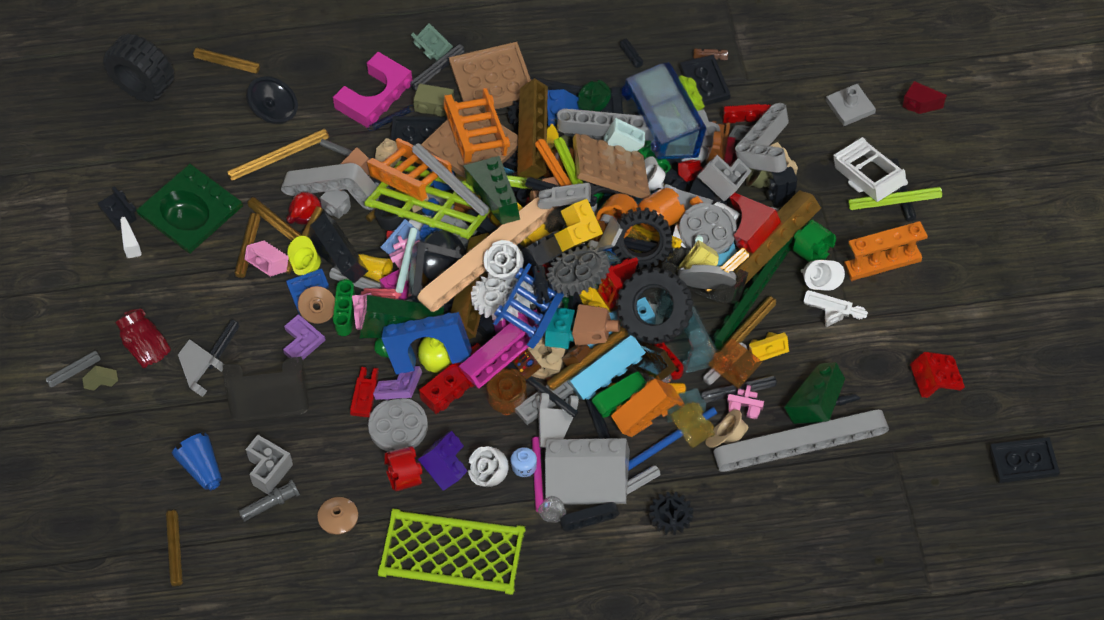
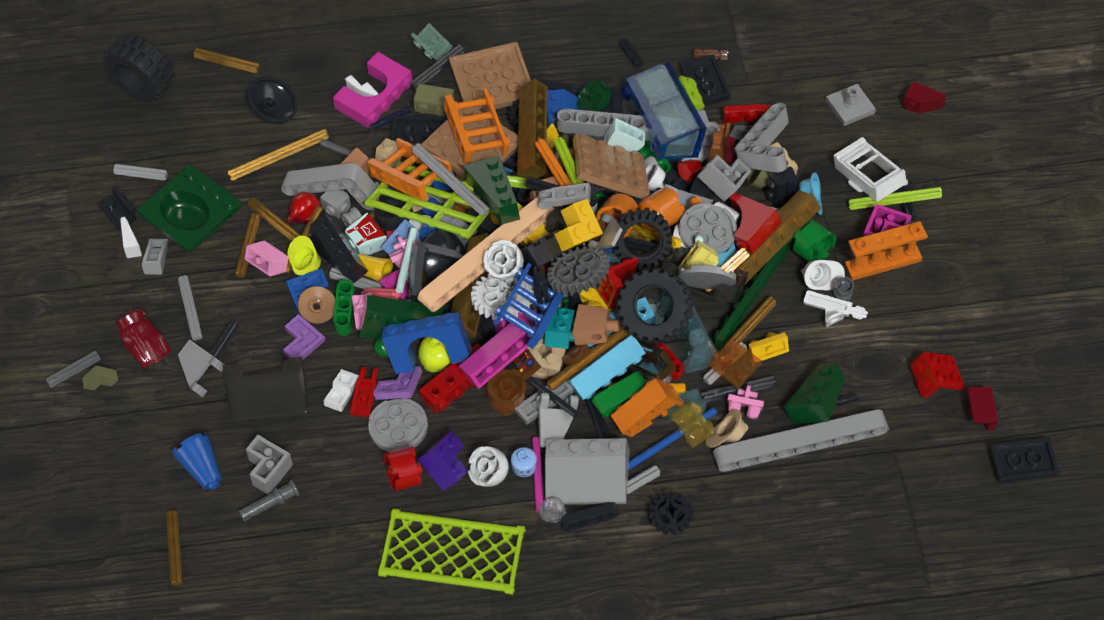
medium nougat dish [318,497,358,535] -> none
none -> light grey axle [113,164,168,180]
none -> light grey slope [142,239,168,274]
none -> light grey axle [178,275,202,341]
none -> white slope [324,369,359,412]
none -> light grey wheel [341,207,362,228]
none -> white slope [345,75,378,97]
none -> light aqua torso [345,213,387,255]
none -> medium azure piece [798,172,823,215]
none -> dark grey wheel [833,277,854,302]
none -> dark pink brick [863,204,912,237]
none -> dark red panel [968,386,998,431]

